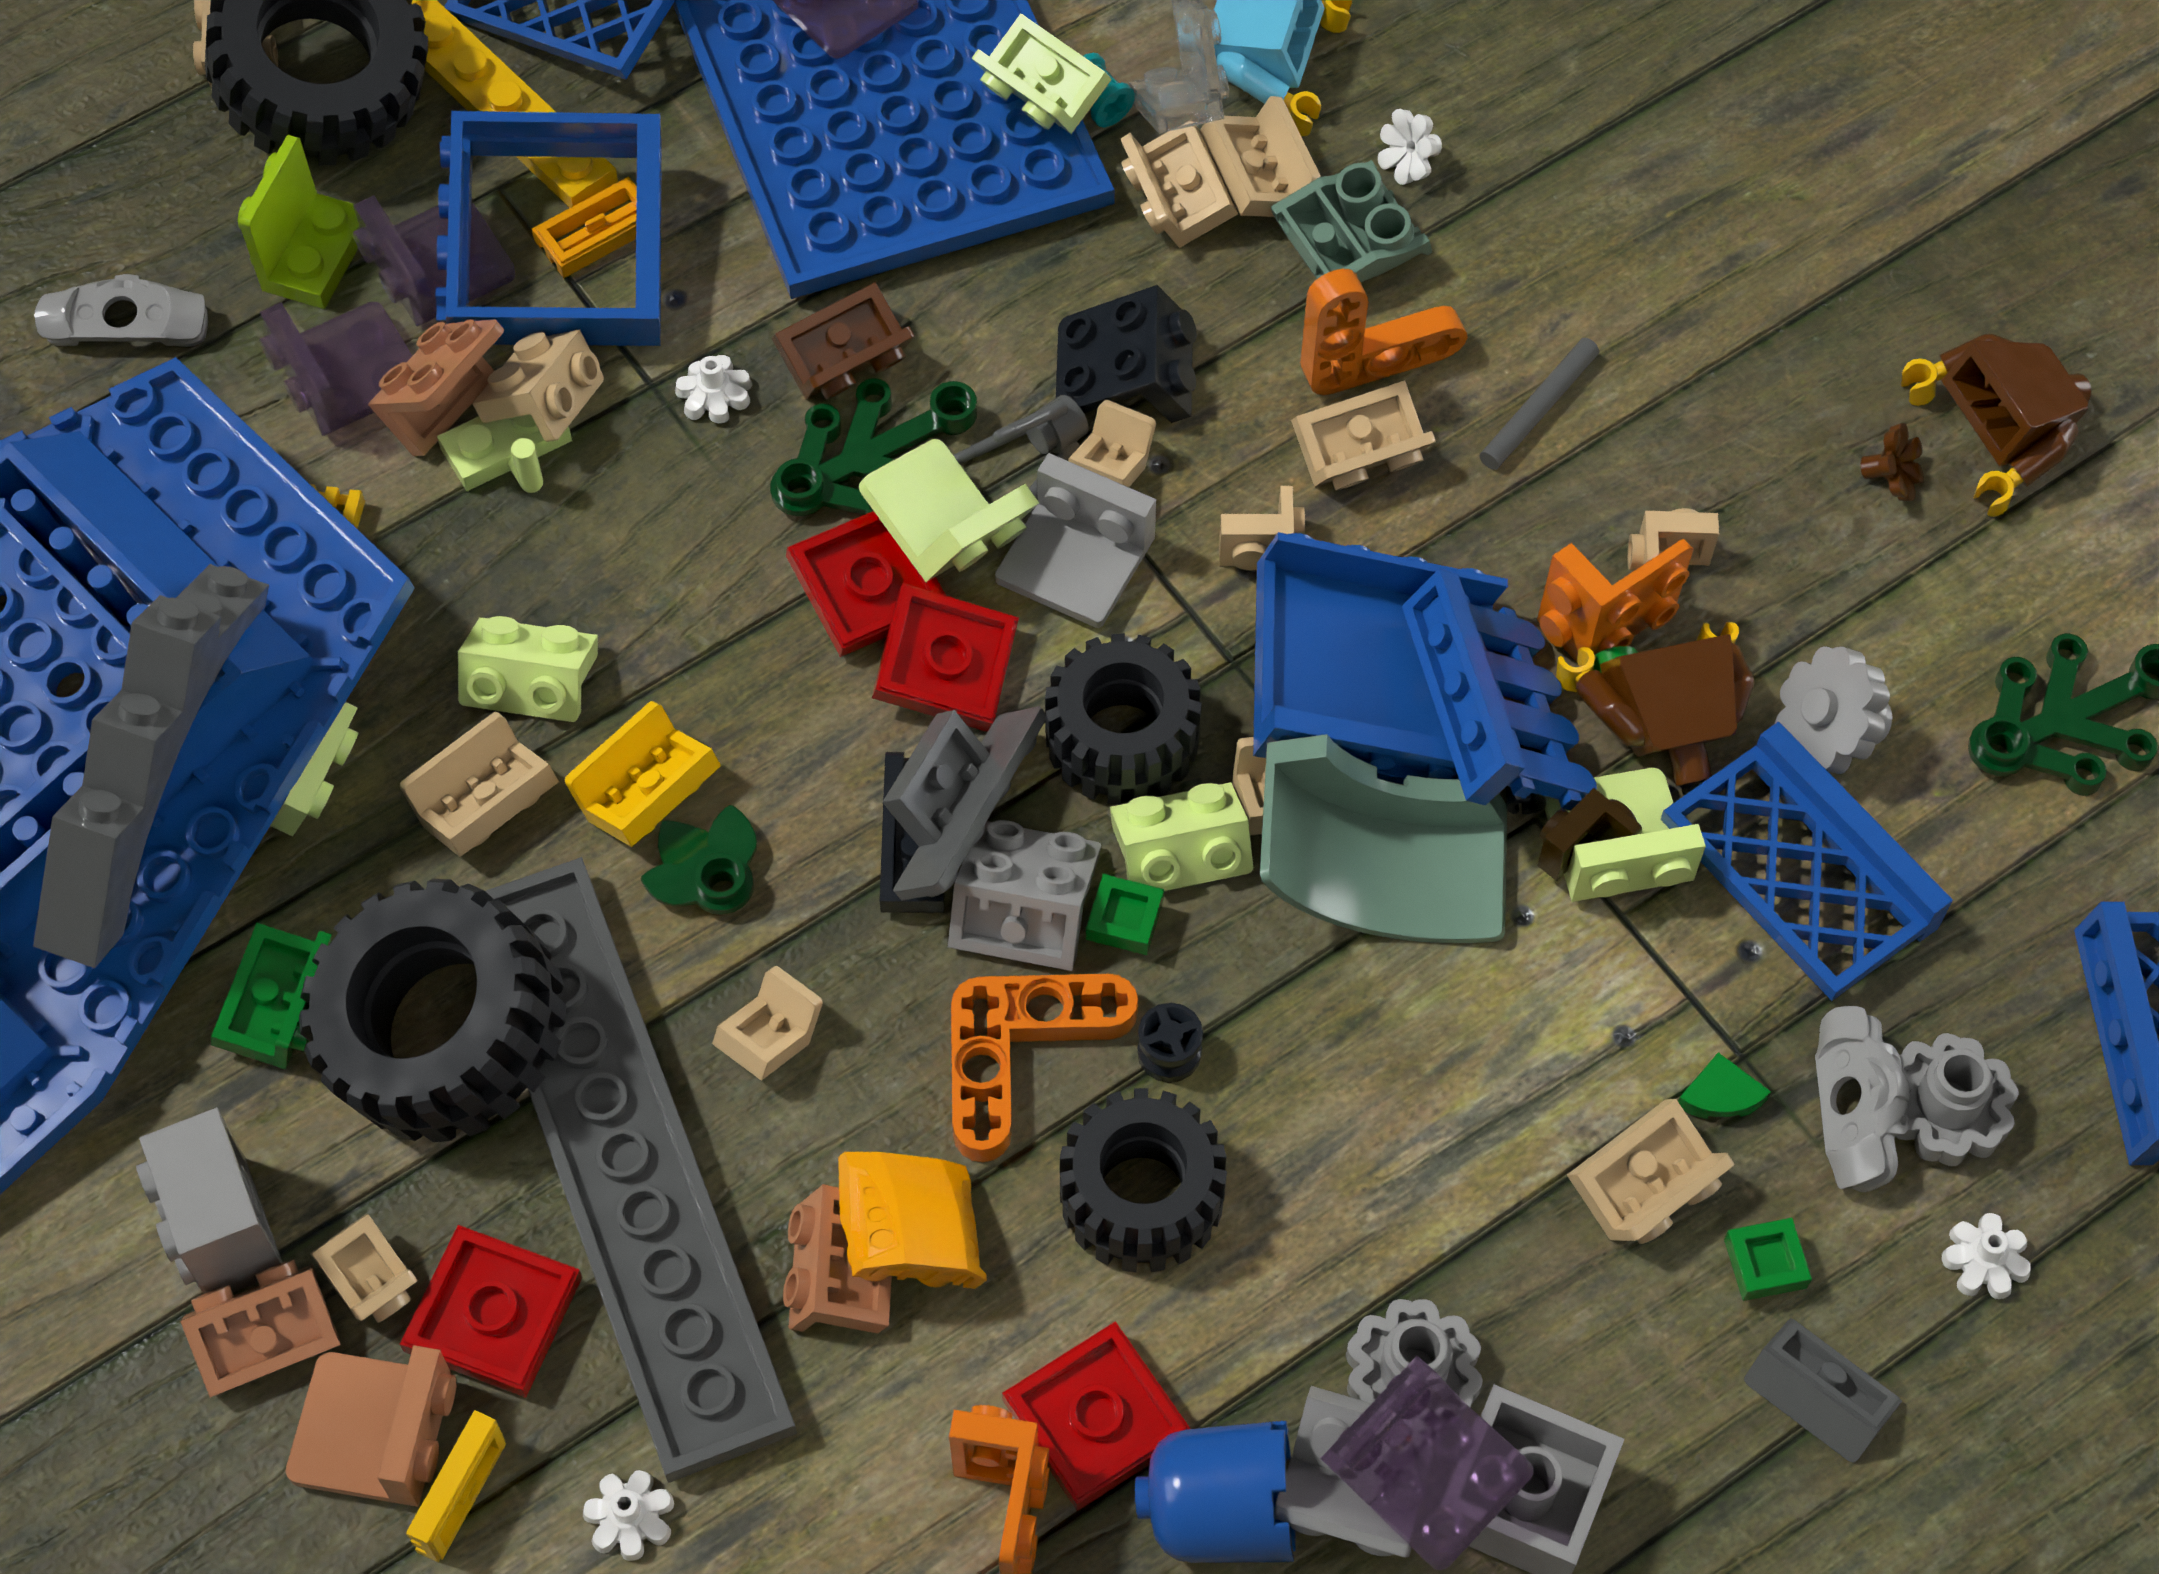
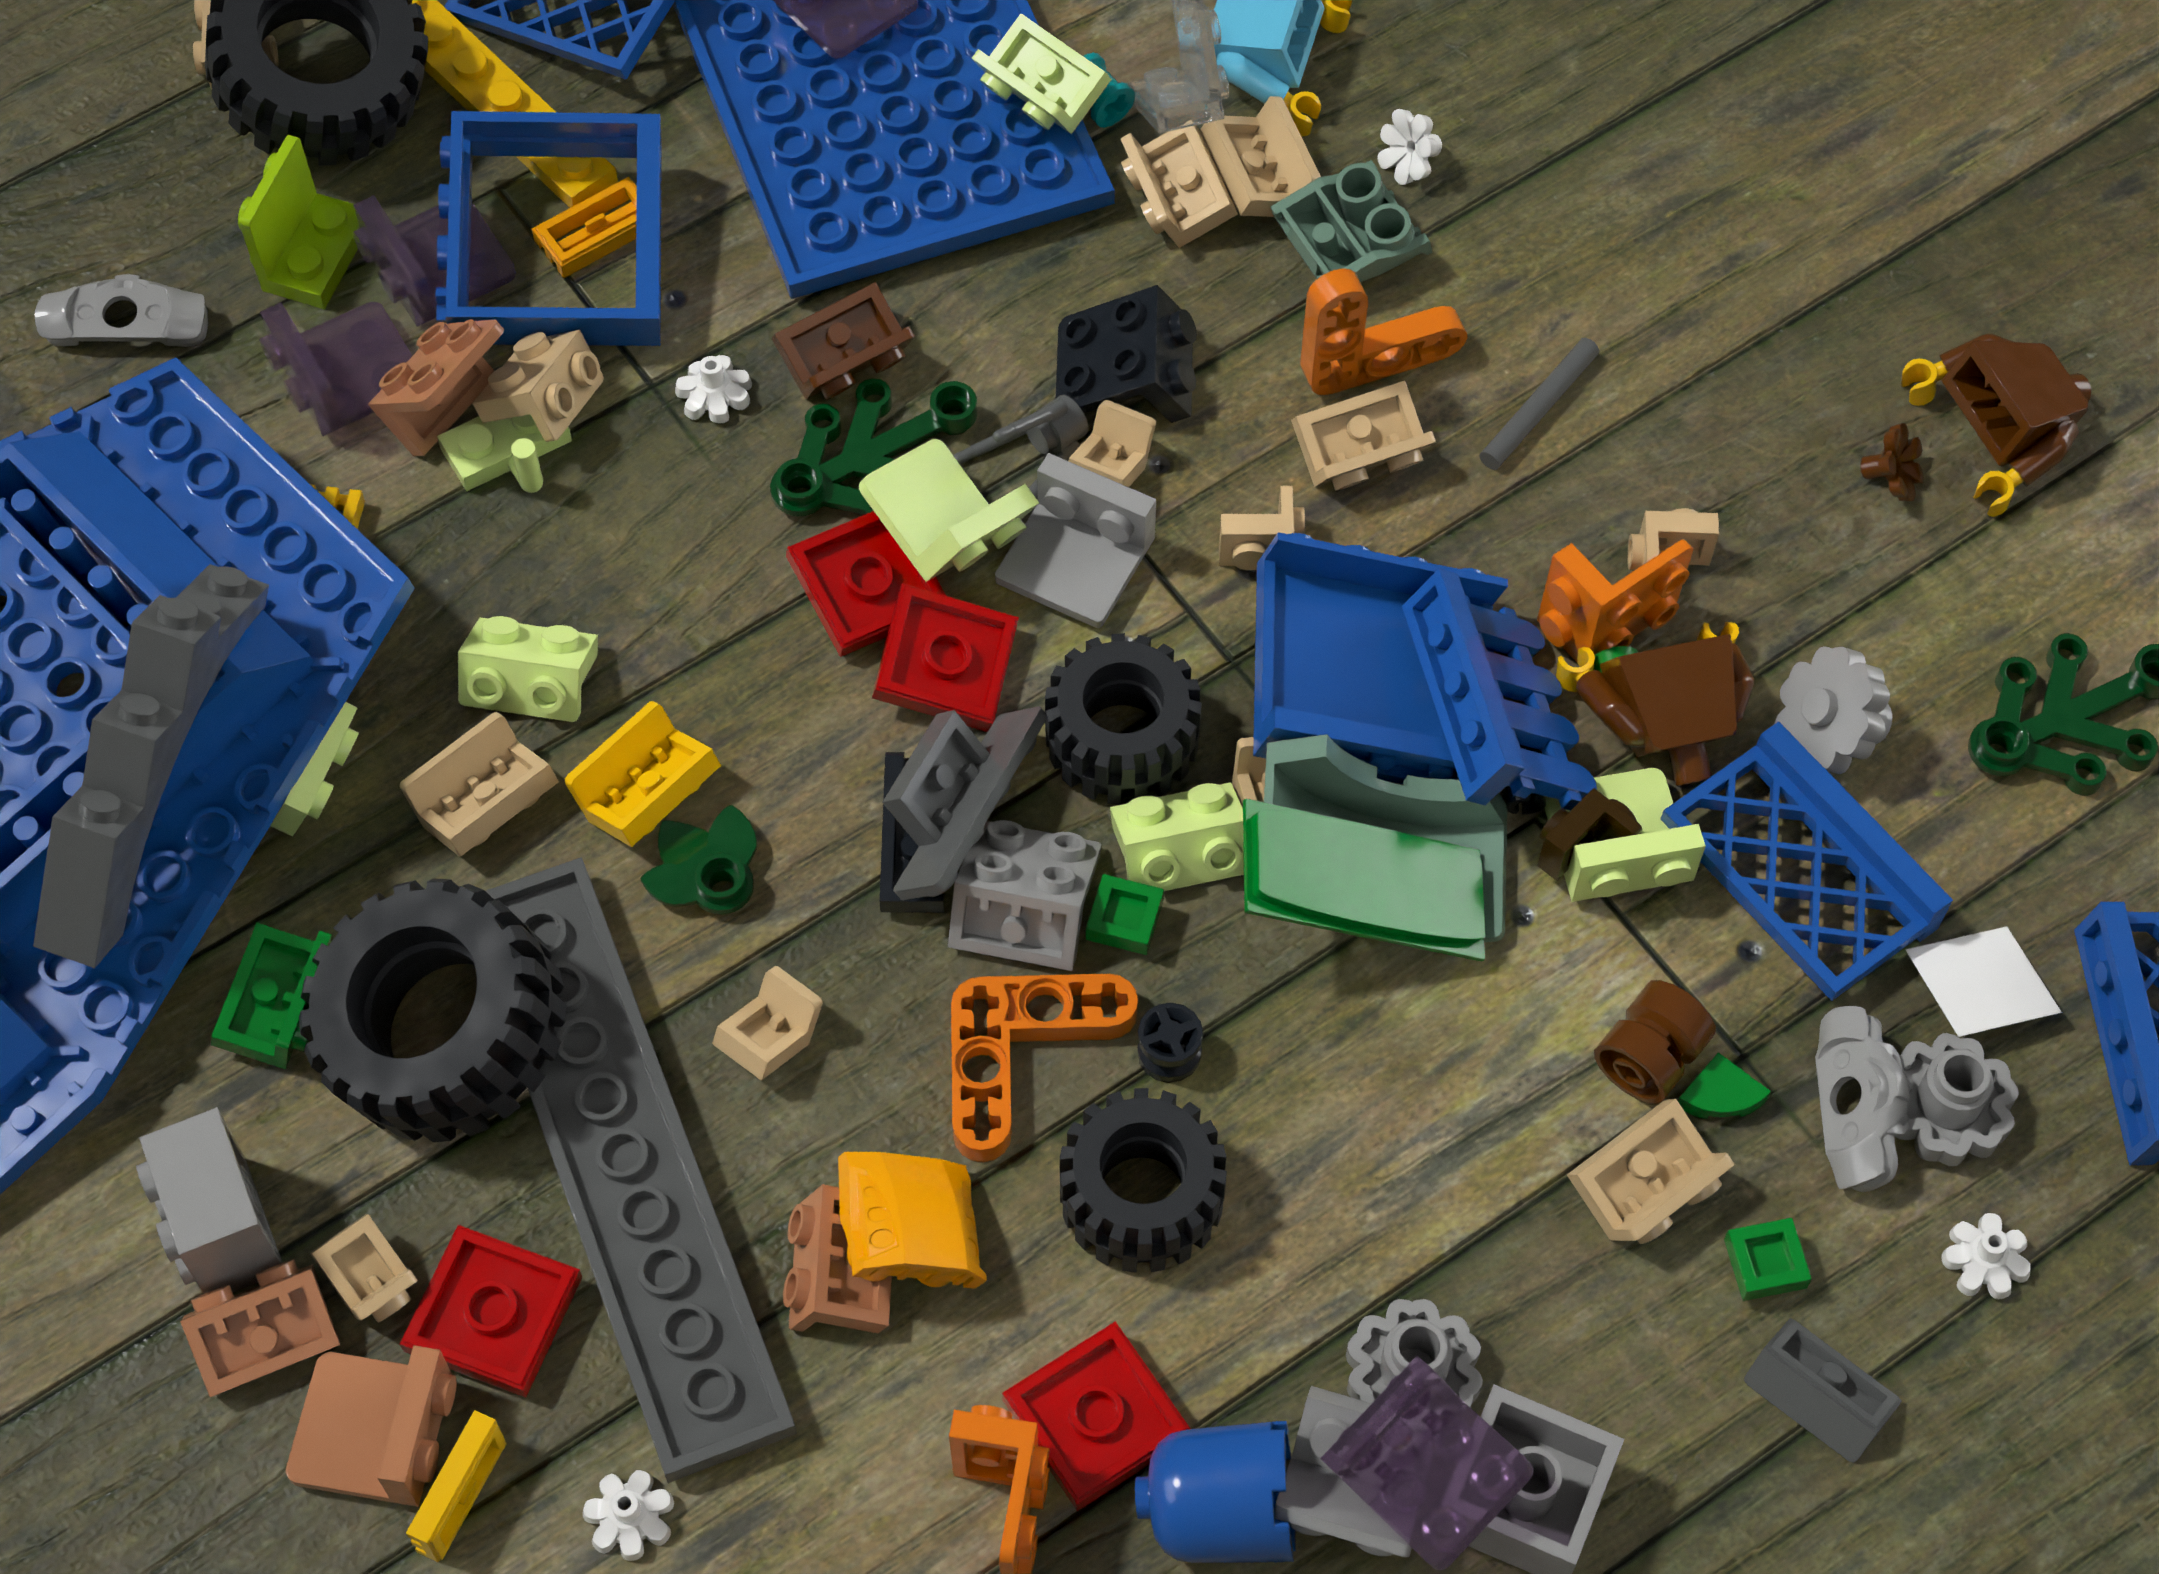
none -> piece [1243,798,1485,962]
none -> reddish brown wheel [1594,980,1716,1104]
none -> white sticker [1905,926,2062,1037]

